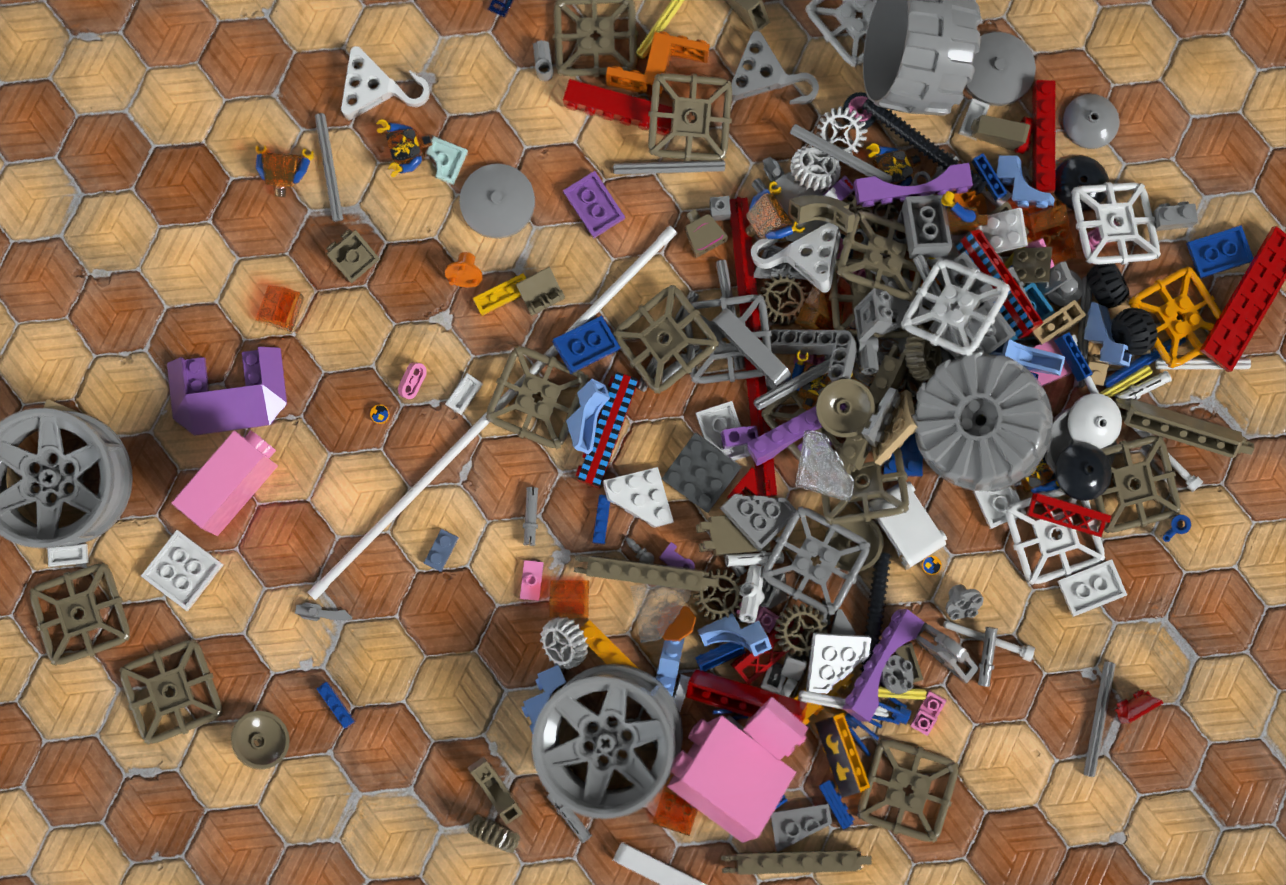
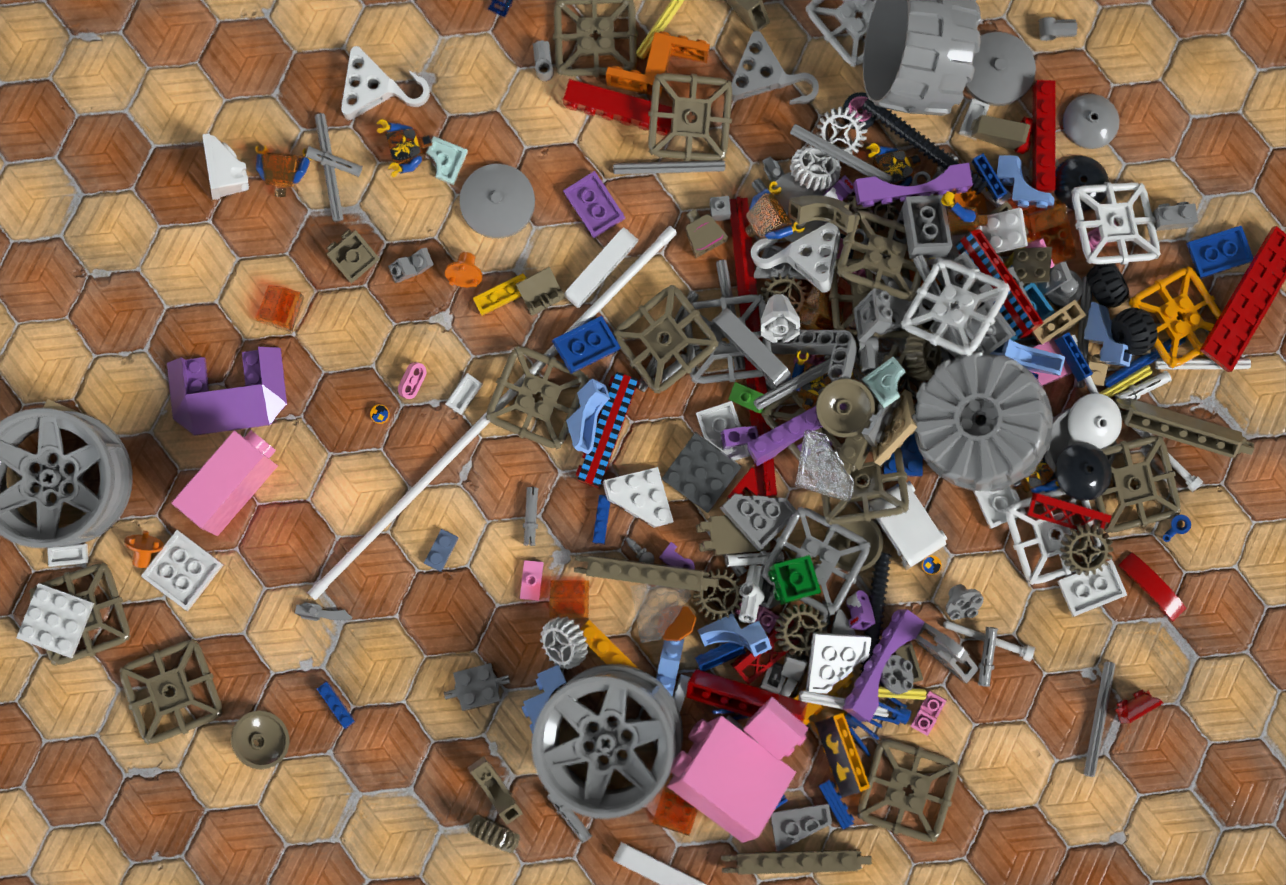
none -> white plate [16,583,94,658]
none -> orange piece [124,531,163,568]
none -> white piece [202,134,249,200]
none -> light grey pin [305,146,363,177]
none -> light grey slope [388,248,434,283]
none -> light grey plate [444,663,510,711]
none -> white beam [564,228,639,308]
none -> bright green plate [728,382,764,413]
none -> white cone [761,294,800,343]
none -> green plate [768,555,821,605]
none -> medium lavender leg [846,590,876,631]
none -> light aqua tile [862,356,905,408]
none -> light grey piece [1039,17,1077,41]
none -> dark tan gear [1060,523,1114,576]
none -> red slope [1117,552,1187,622]

